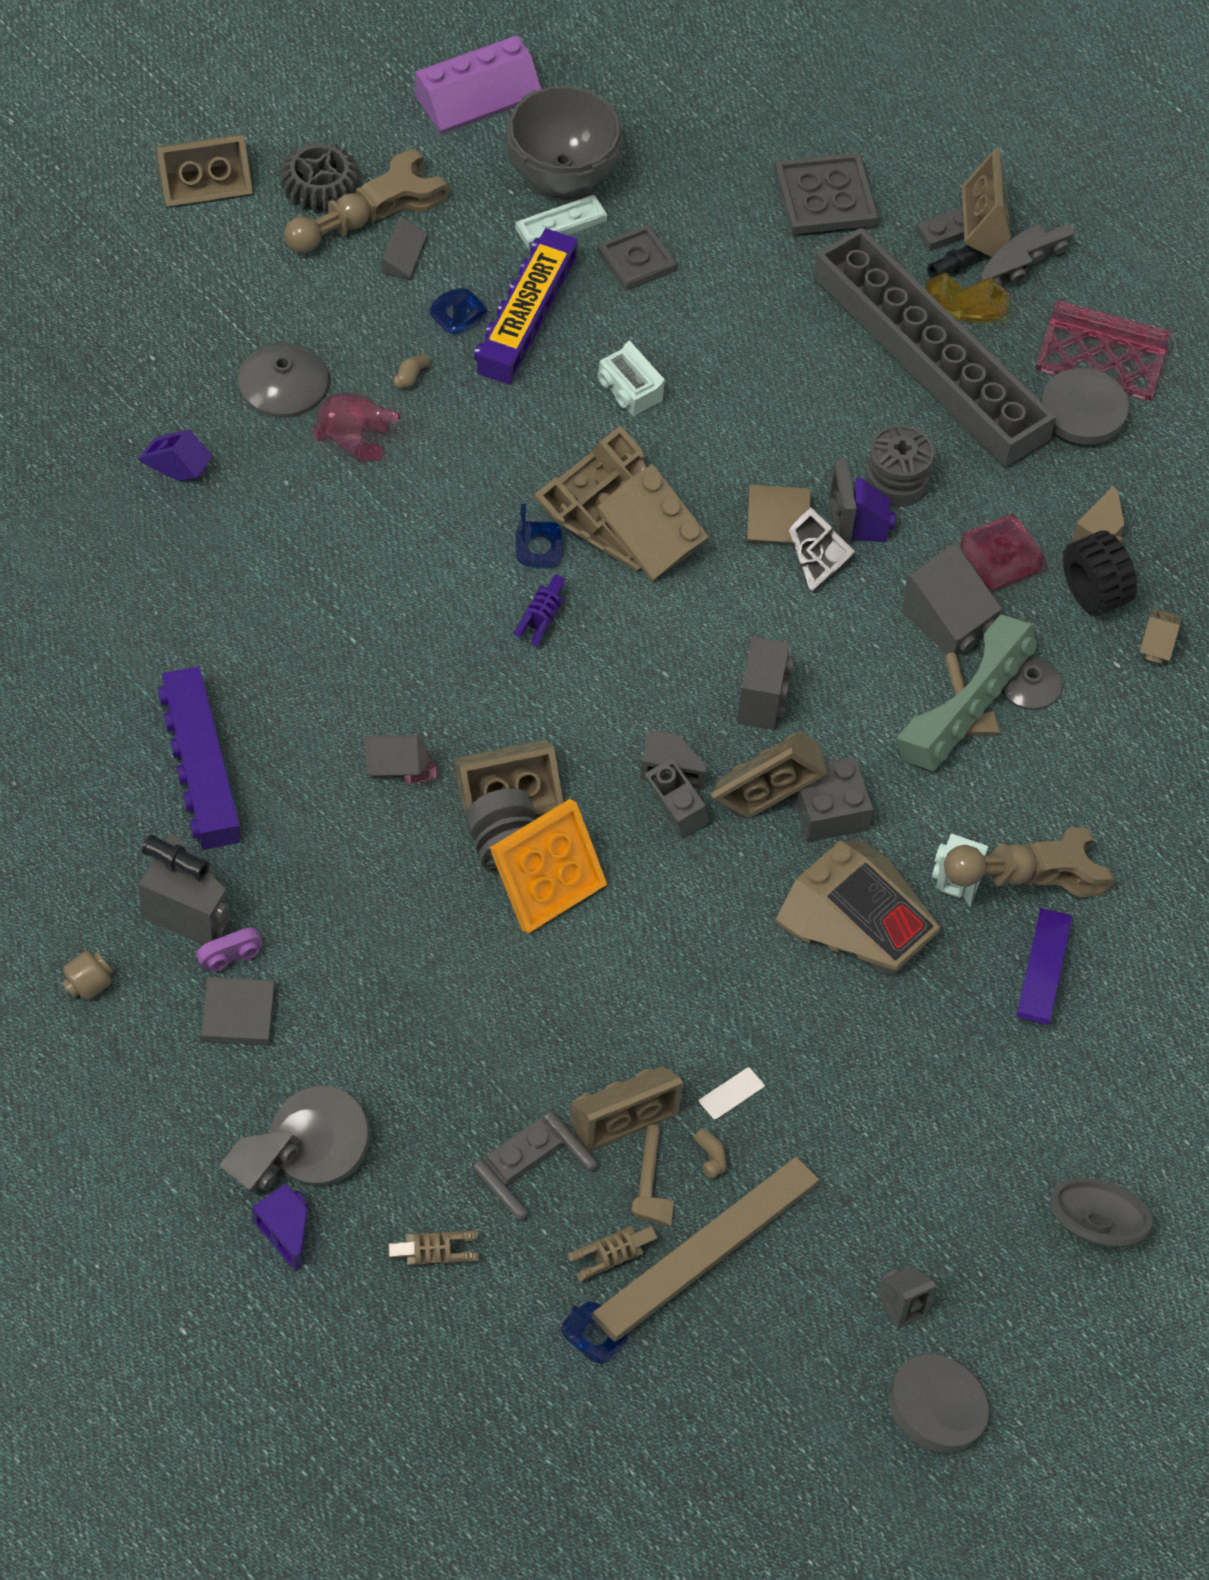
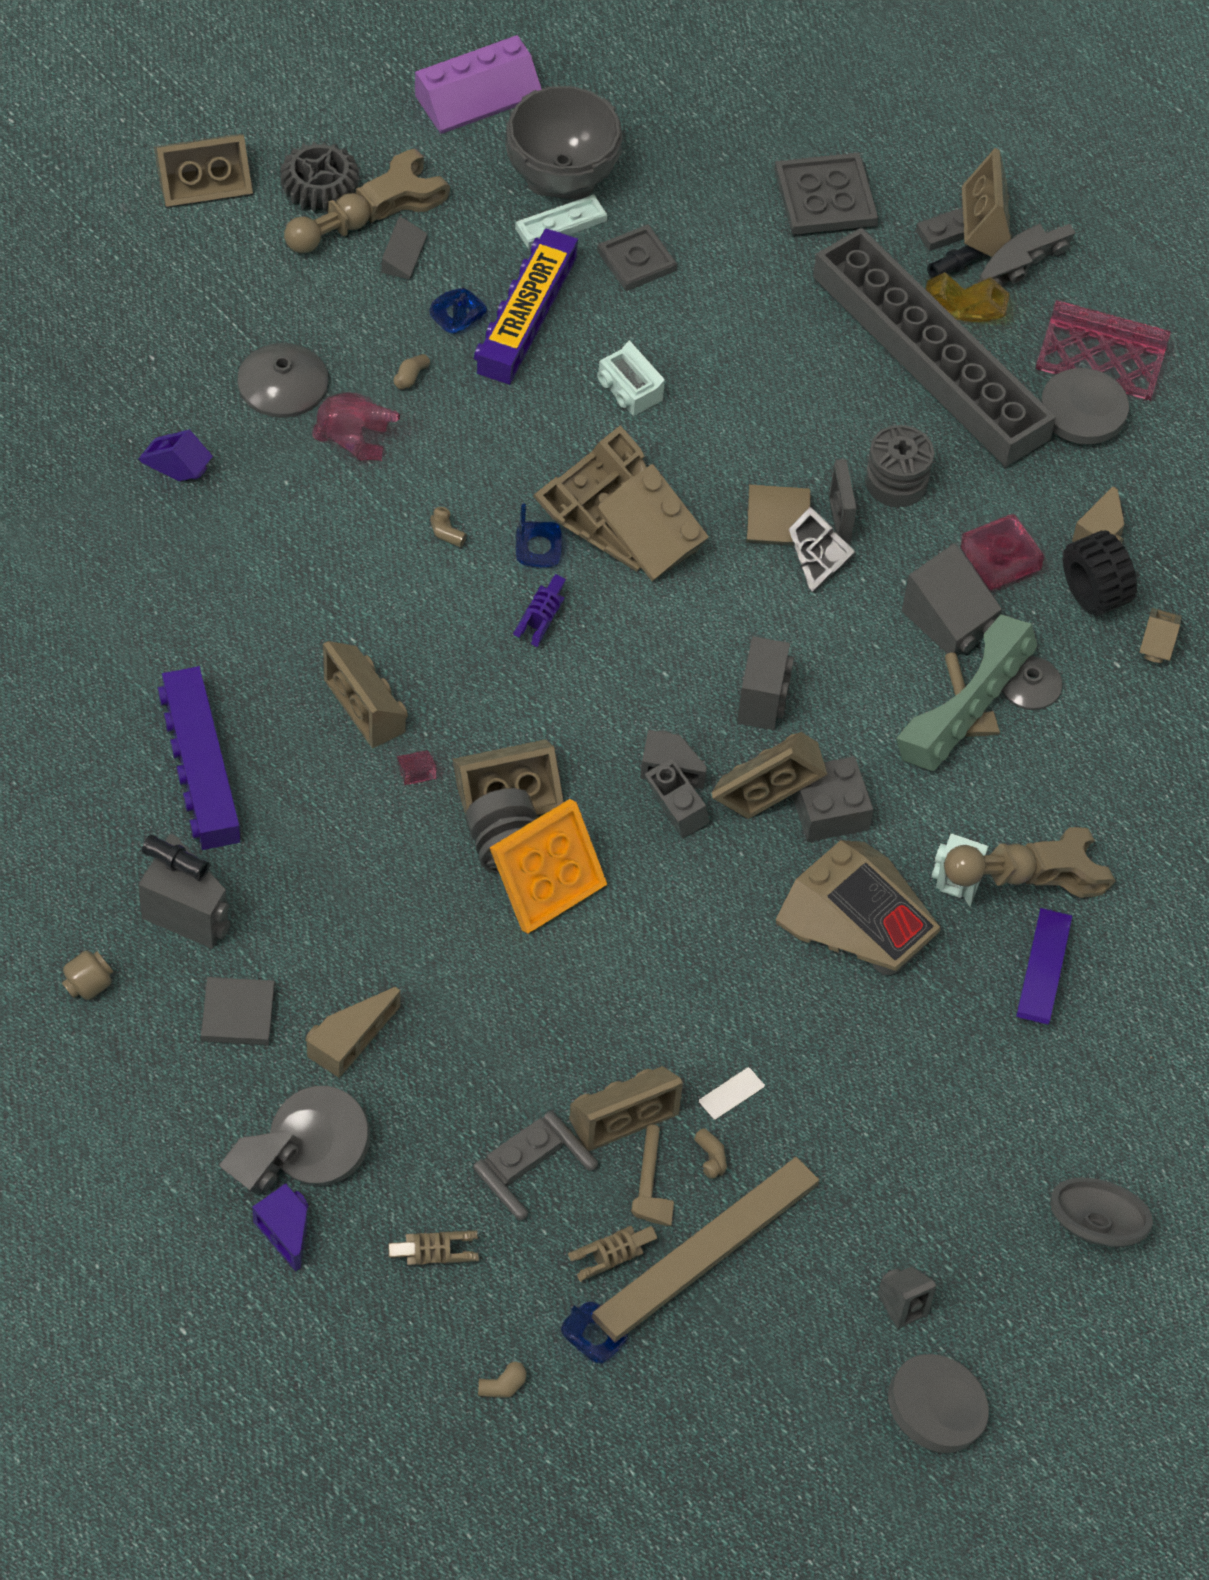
medium lavender plate [196,928,263,972] -> none
dark grey slope [364,734,431,776] -> none
dark purple slope [851,478,895,542] -> none
none -> dark tan slope [306,987,401,1078]
none -> dark tan slope [323,641,408,749]
none -> dark tan arm [430,507,467,548]
none -> dark tan arm [478,1362,527,1398]

